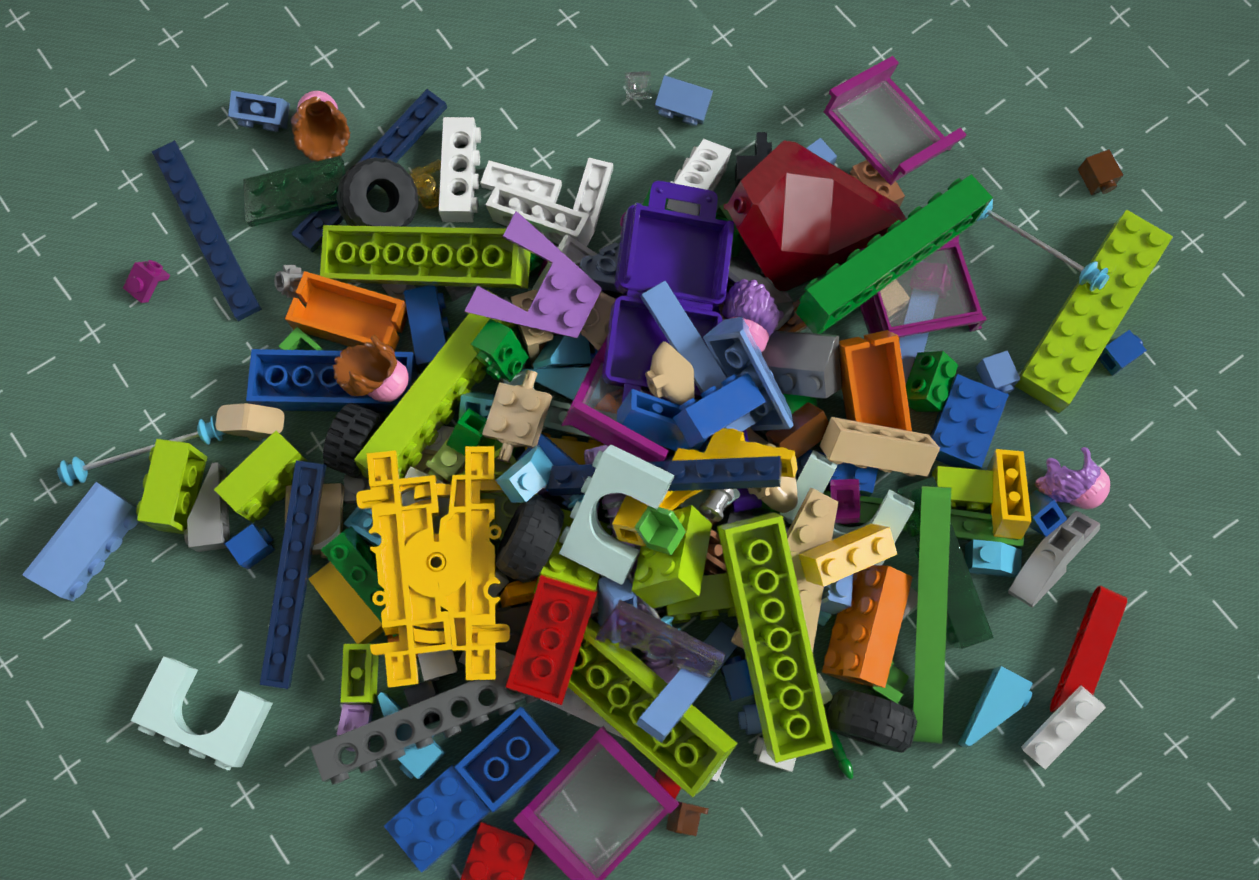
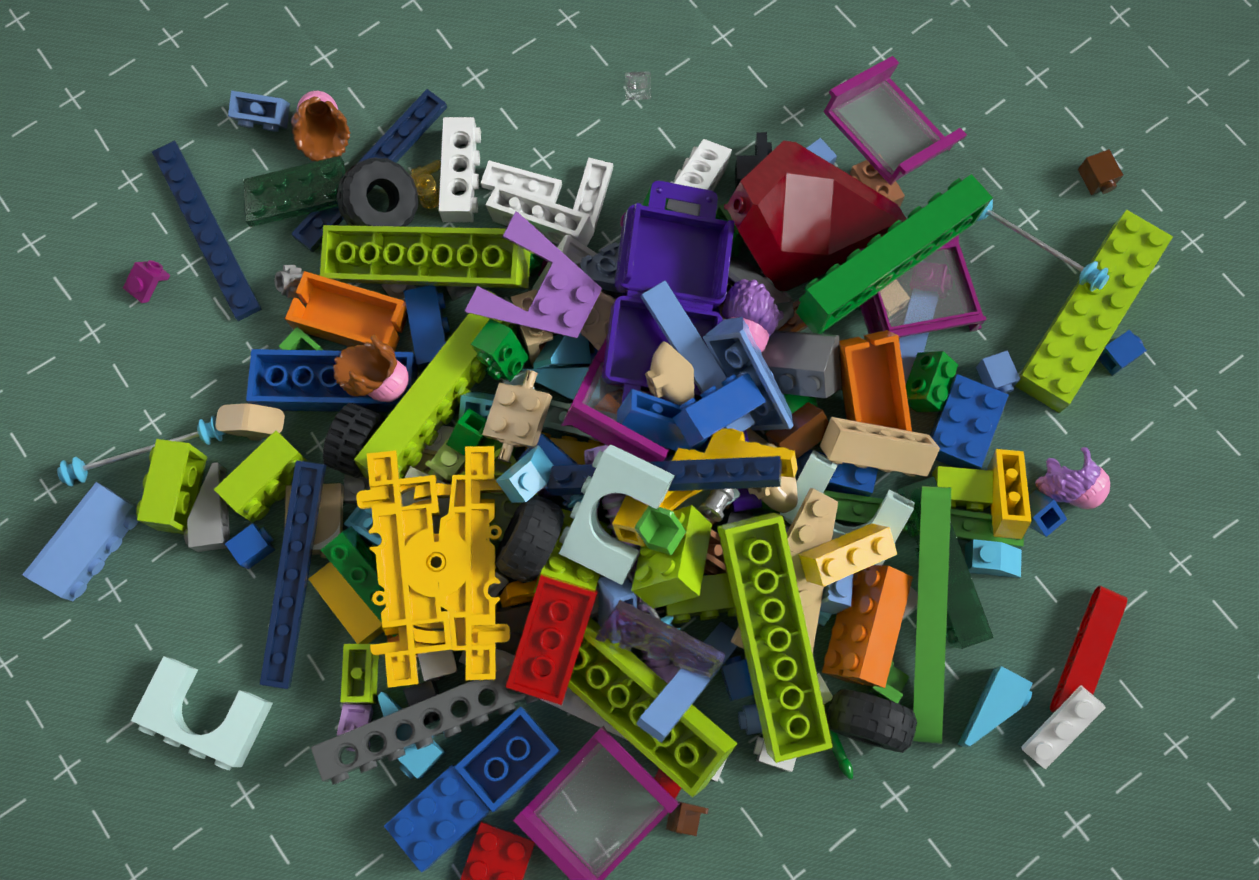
medium blue brick [655,75,713,126] -> none
magenta bracket [830,479,861,524] -> none
light grey slope [1008,511,1100,608] -> none

